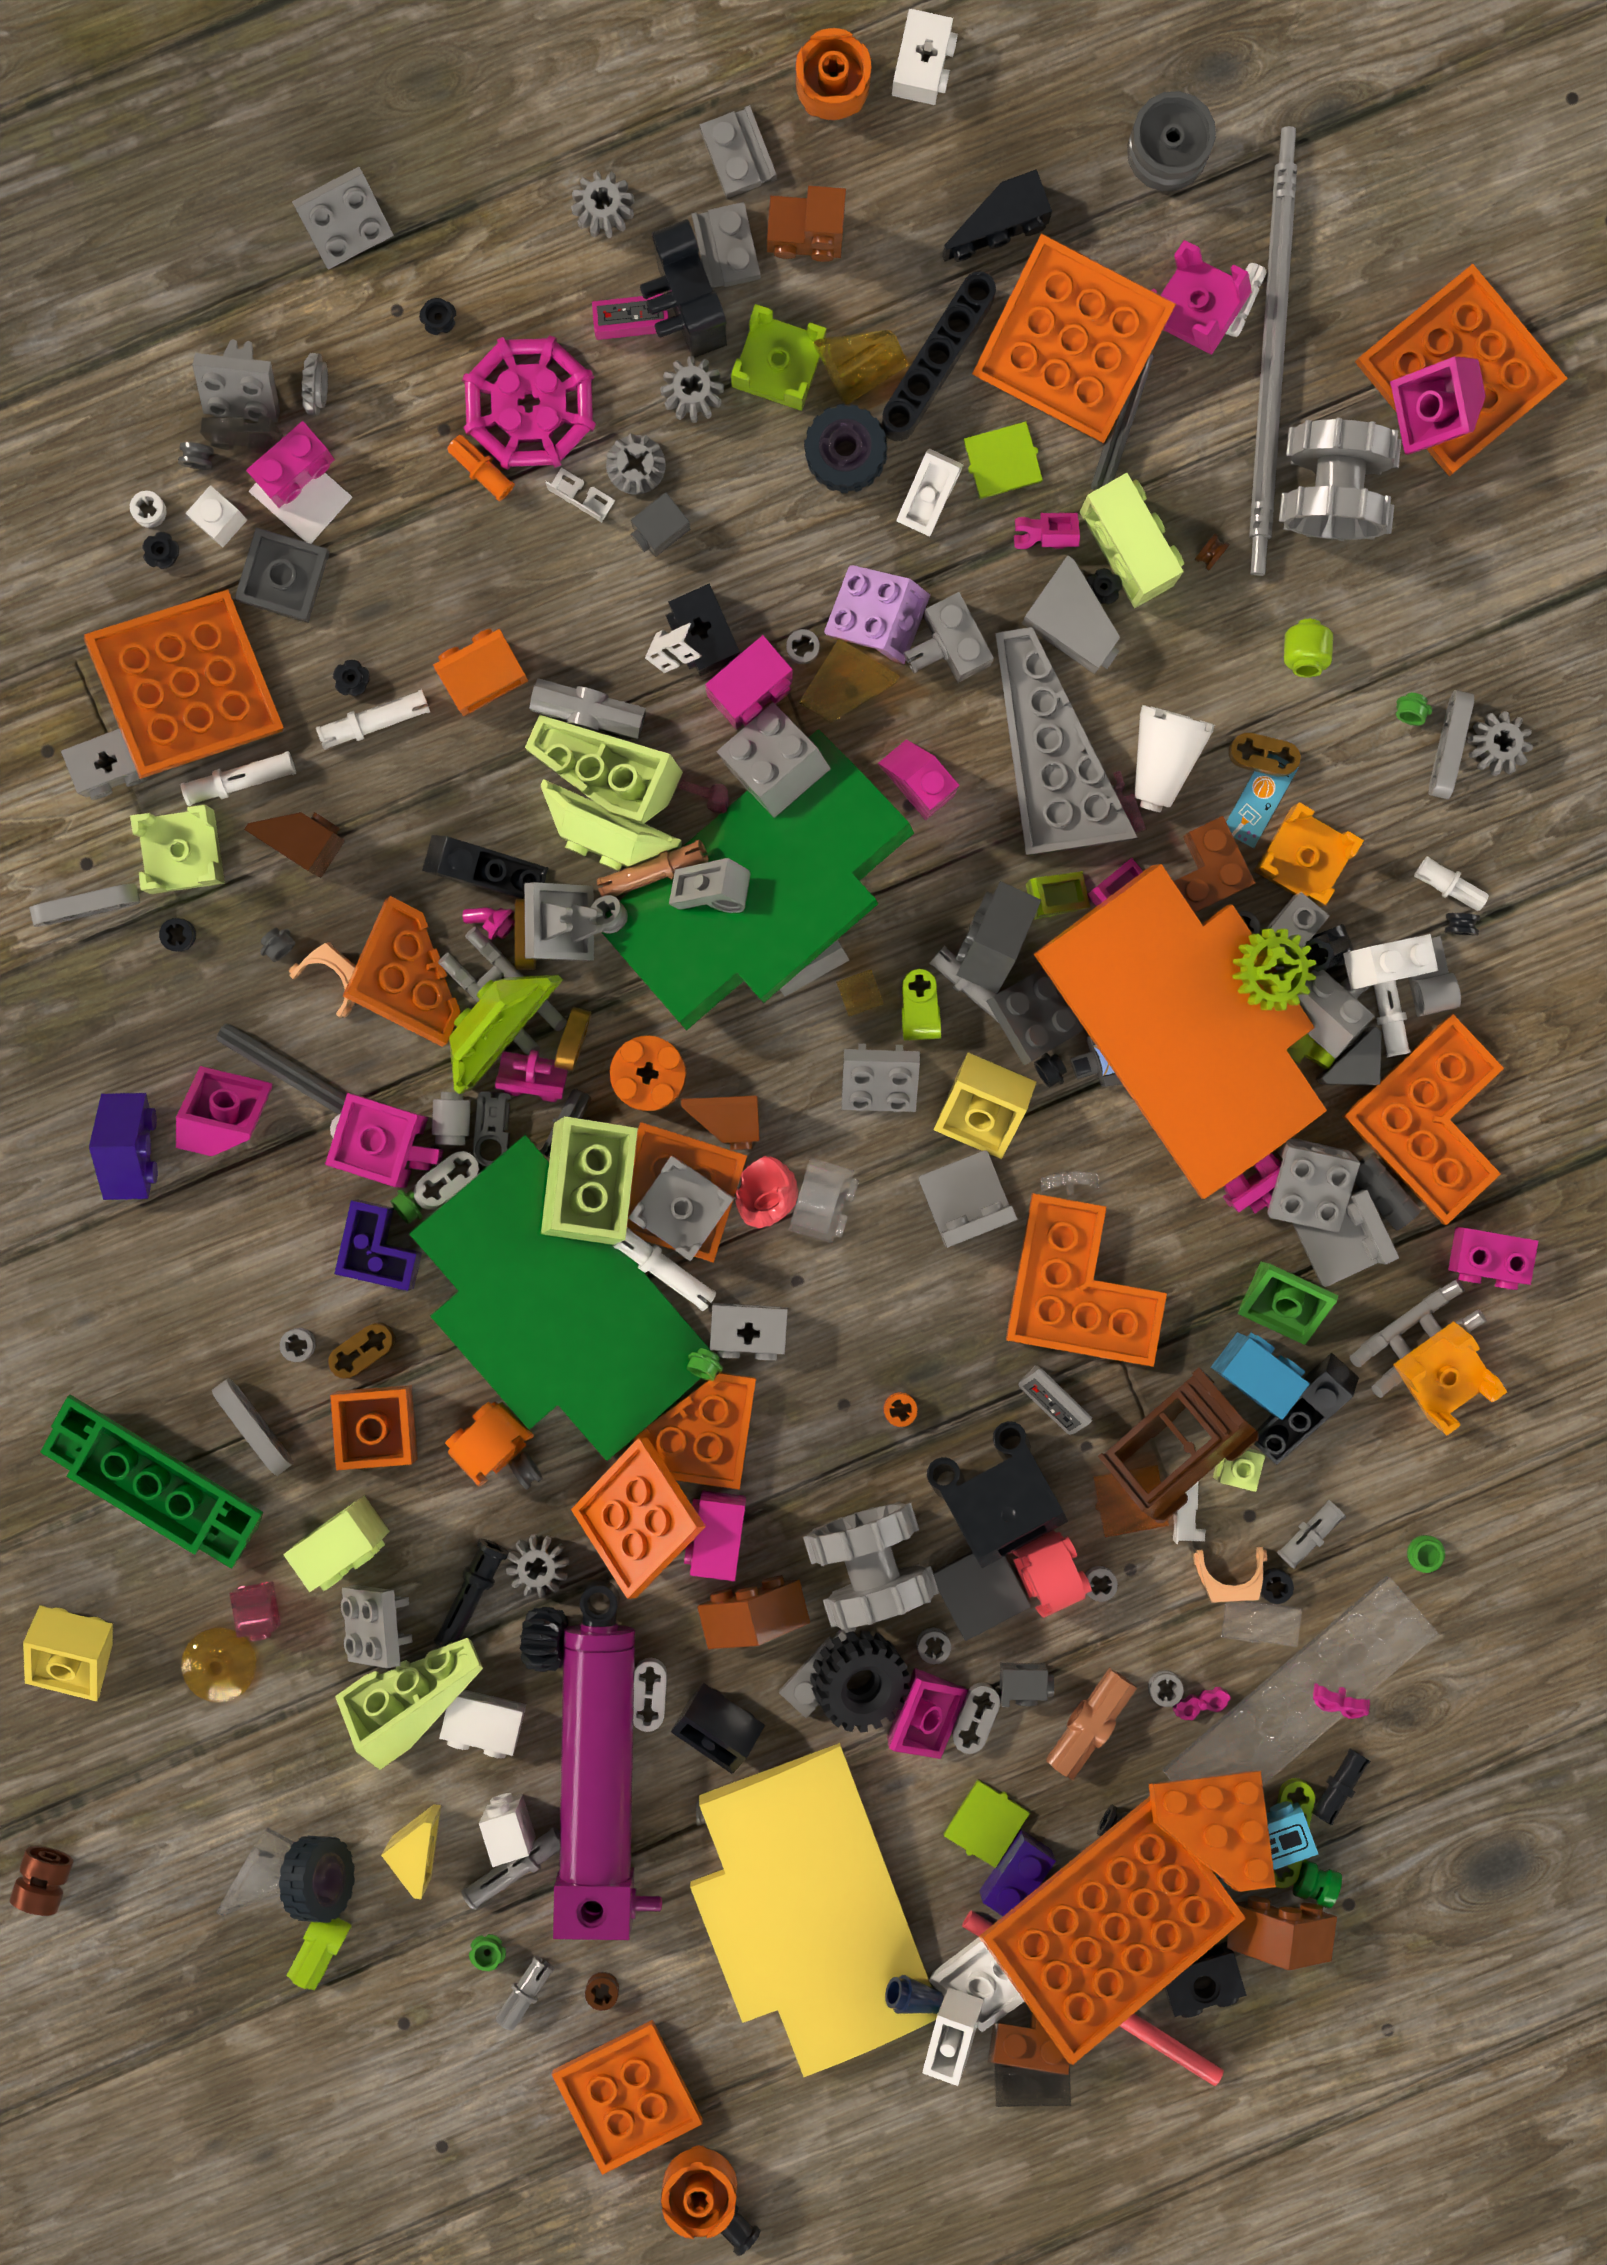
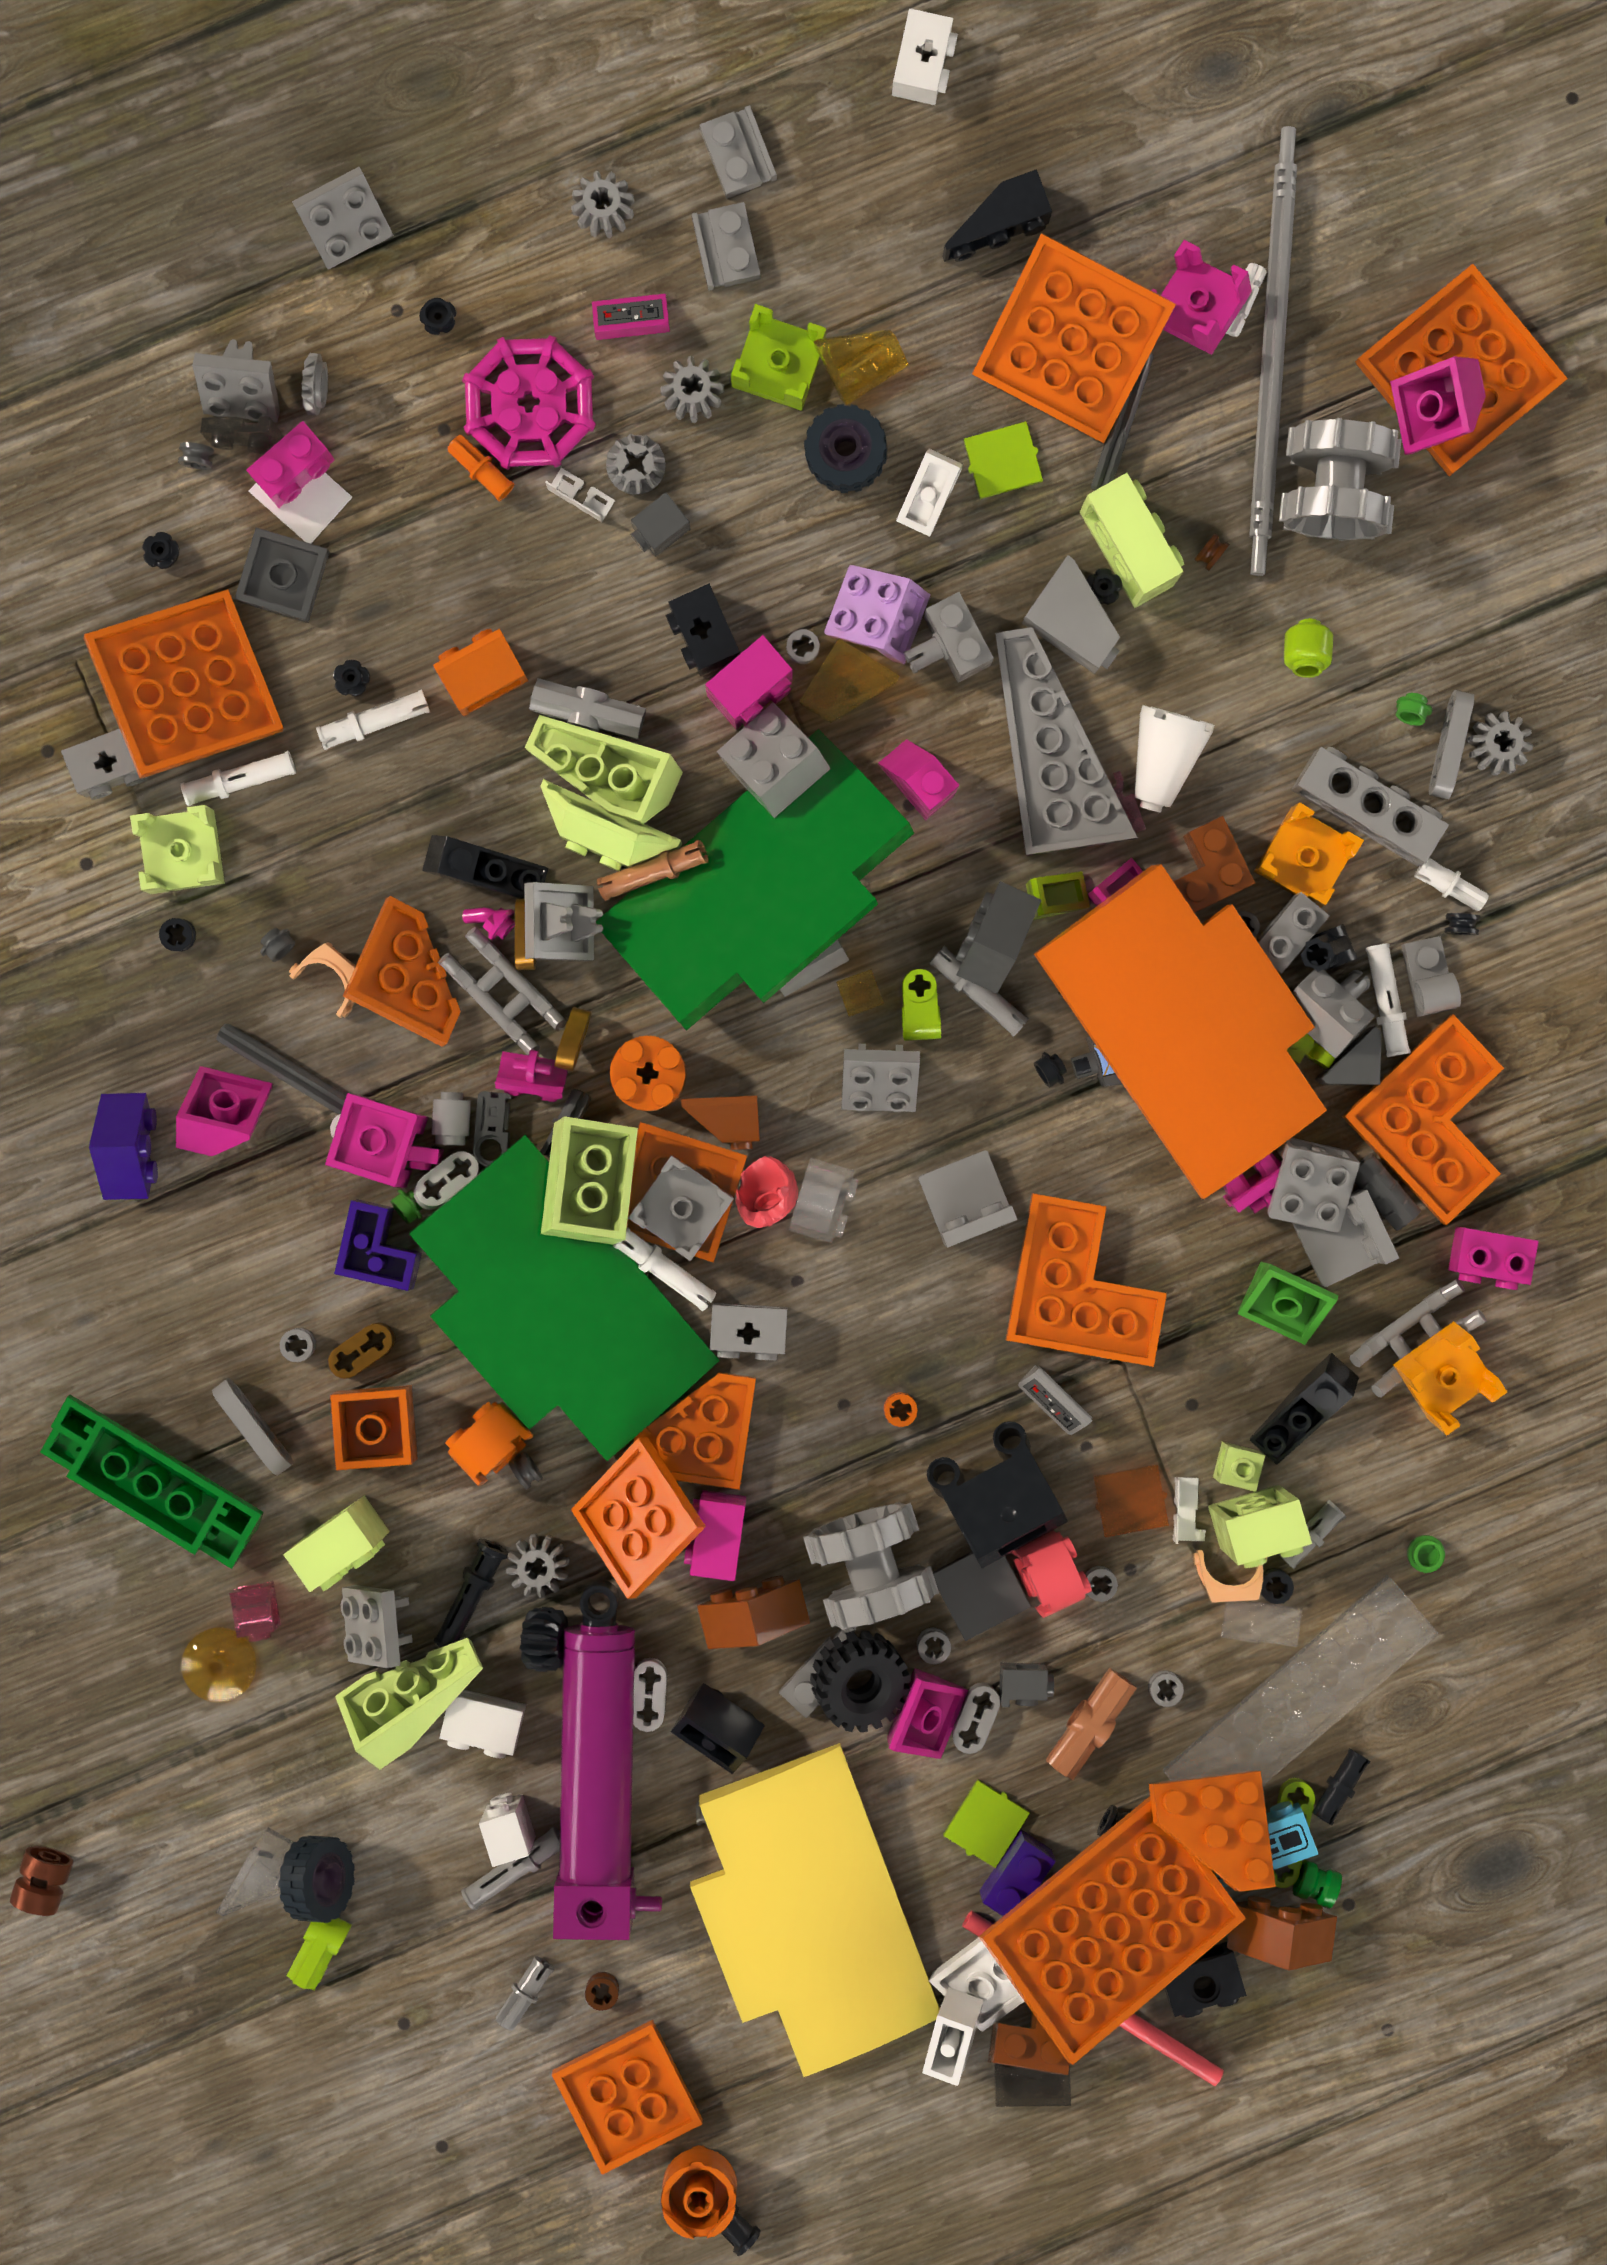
light yellow slope [23,1606,113,1701] -> none
light grey beam [29,884,140,927] -> none
white bush [130,491,167,528] -> none
white brick [185,485,247,548] -> none
reddish brown slope [244,812,345,878] -> none
light yellow slope [381,1804,441,1899] -> none
lime wedge [449,975,563,1094] -> none
bright green plate [469,1934,506,1971] -> none
light grey bush [591,895,628,933] -> none
black piece [640,219,727,358] -> none
white piece [645,623,702,673] -> none
light grey plate [669,858,751,913] -> none
clear pink hand [679,780,729,813] -> none
bright green plate [687,1348,723,1381] -> none
dark orange brick [767,186,846,262] -> none
orange brick [796,28,871,120] -> none
black beam [882,271,996,441] -> none
dark blue cone [885,1975,943,2014] -> none
light yellow slope [934,1053,1036,1159] -> none
dark grey plate [986,968,1085,1065] -> none
dark pink plate [1014,513,1080,549] -> none
clear piece [1040,1171,1099,1195] -> none
reddish brown piece [1098,1367,1259,1523] -> none
dark grey wheel [1127,91,1216,191] -> none
dark pink piece [1173,1687,1231,1721] -> none
dark azure brick [1210,1332,1310,1420] -> none
medium azure sticker [1226,754,1299,848] -> none
pearl gold beam [1228,733,1301,777] -> none
lime gear [1232,928,1316,1011] -> none
dark pink piece [1313,1683,1370,1719] -> none
white brick [1343,934,1438,990] -> none
none -> yellowish green brick [1208,1485,1312,1568]
none -> light grey brick [1291,747,1449,867]

